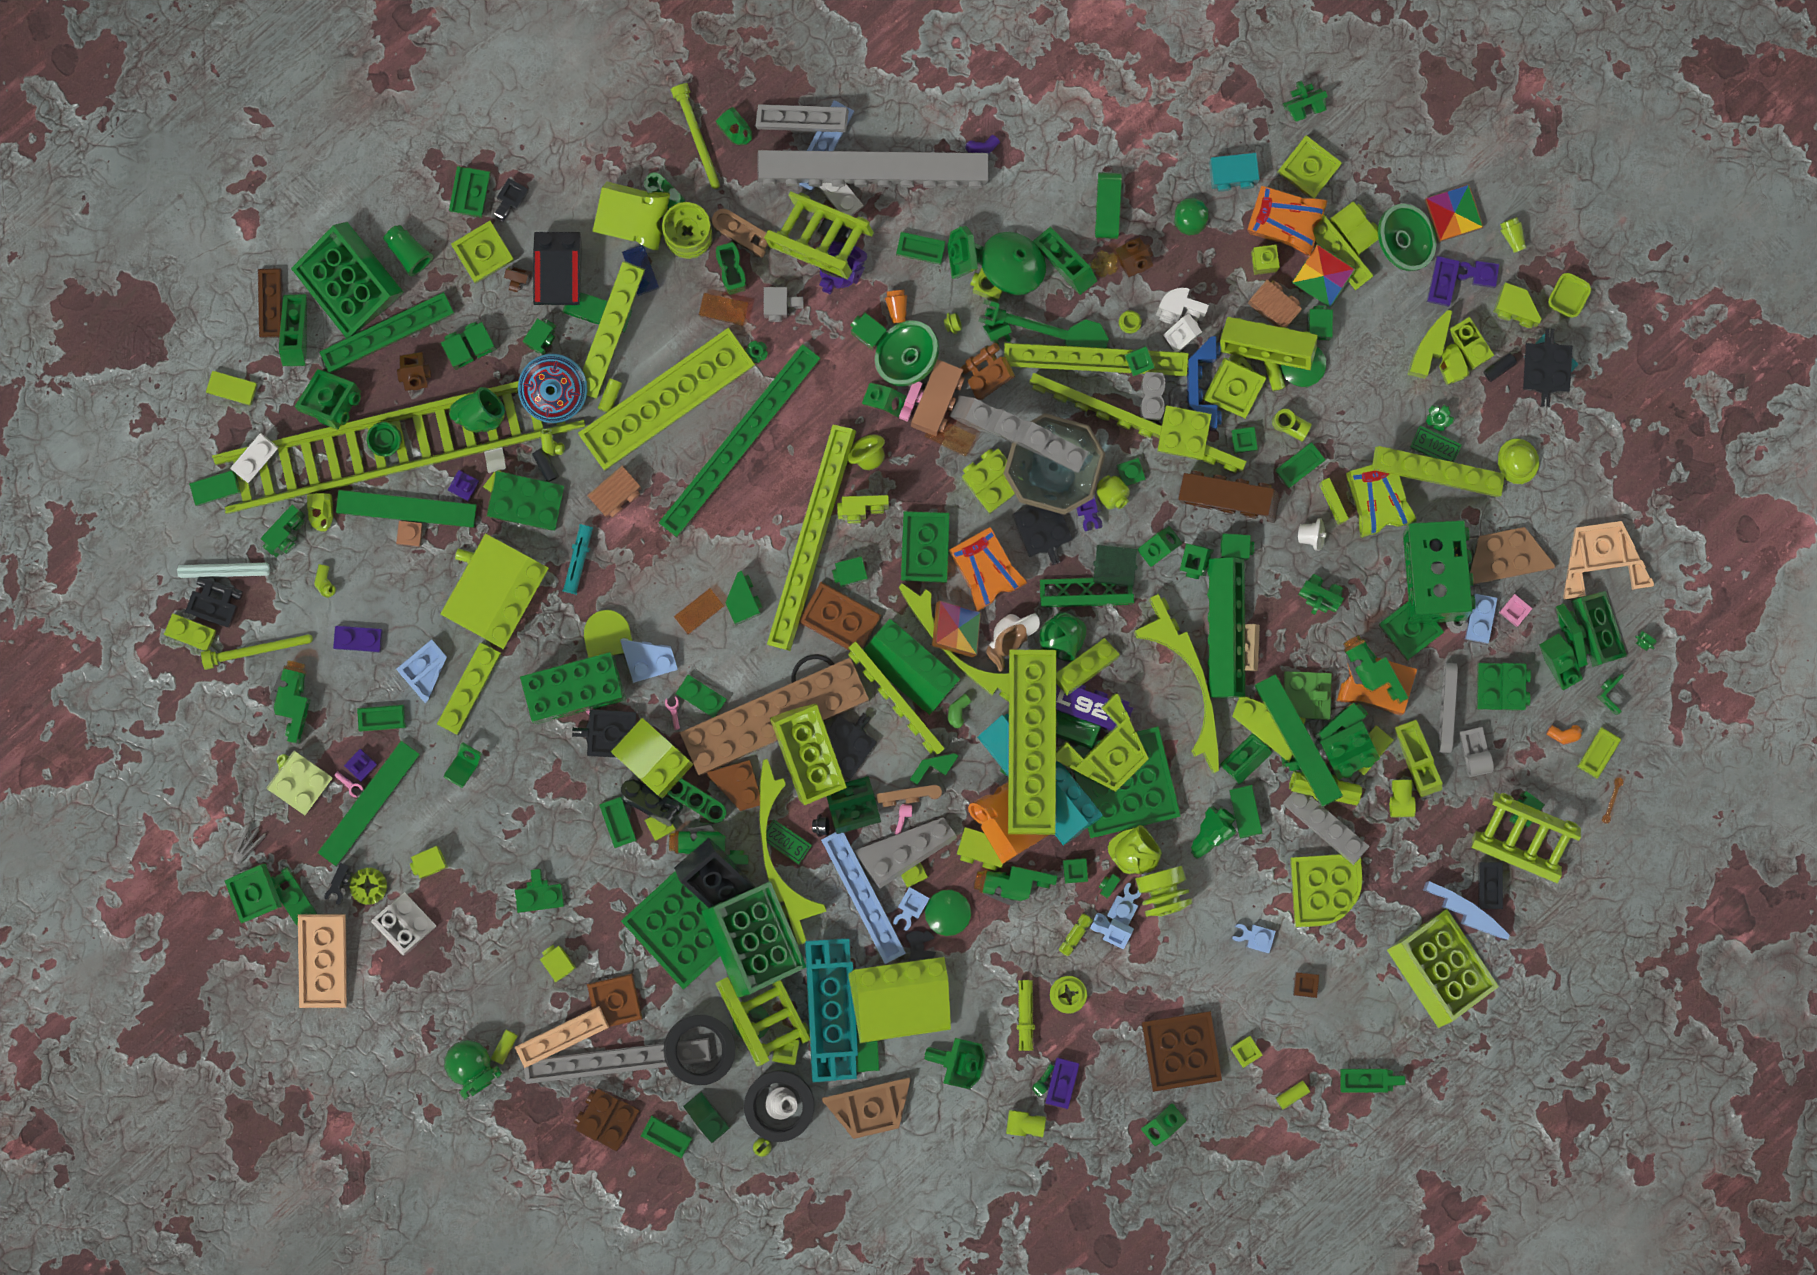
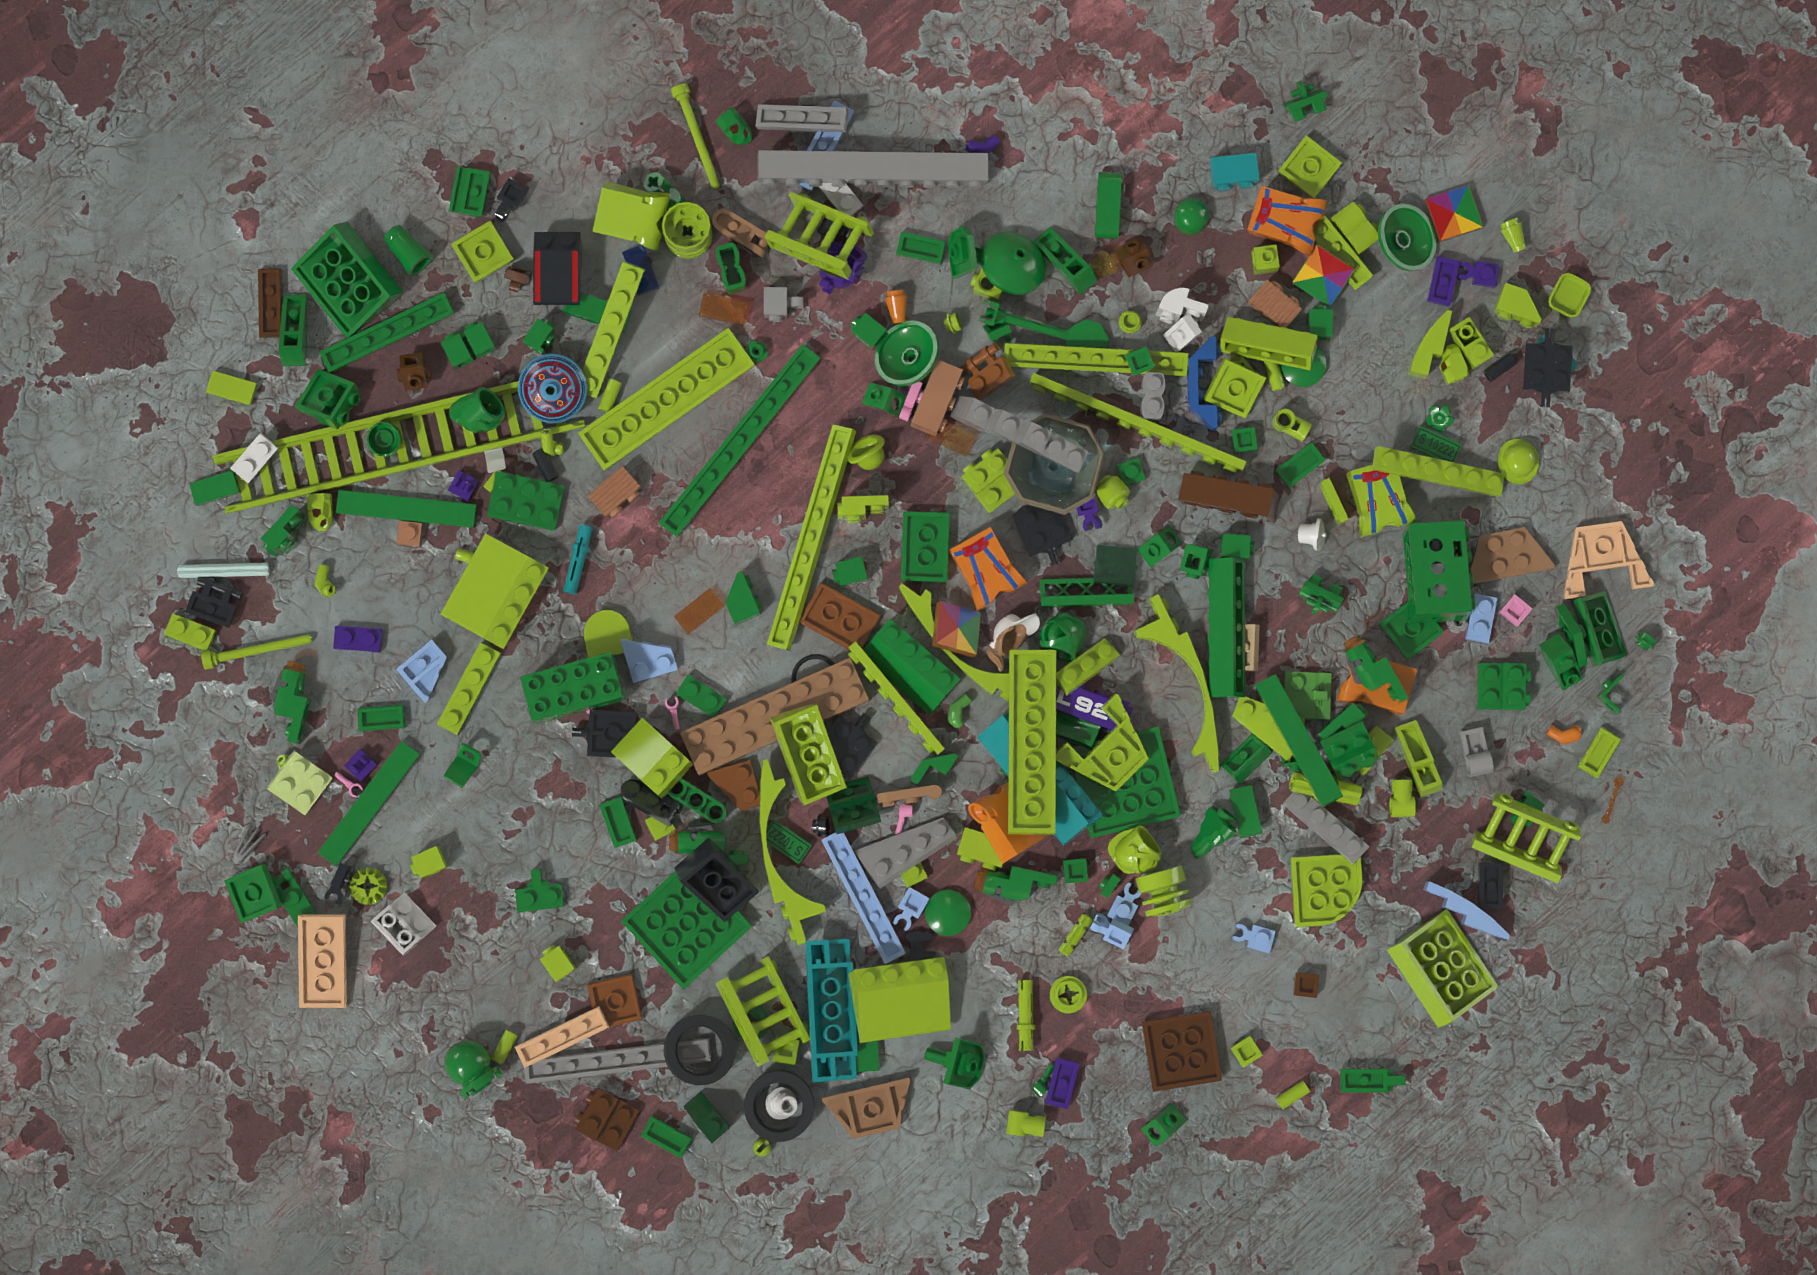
green slope [701,881,806,997] -> none
lime plate [1157,405,1212,460] -> none
light grey beam [1438,662,1458,753] -> none

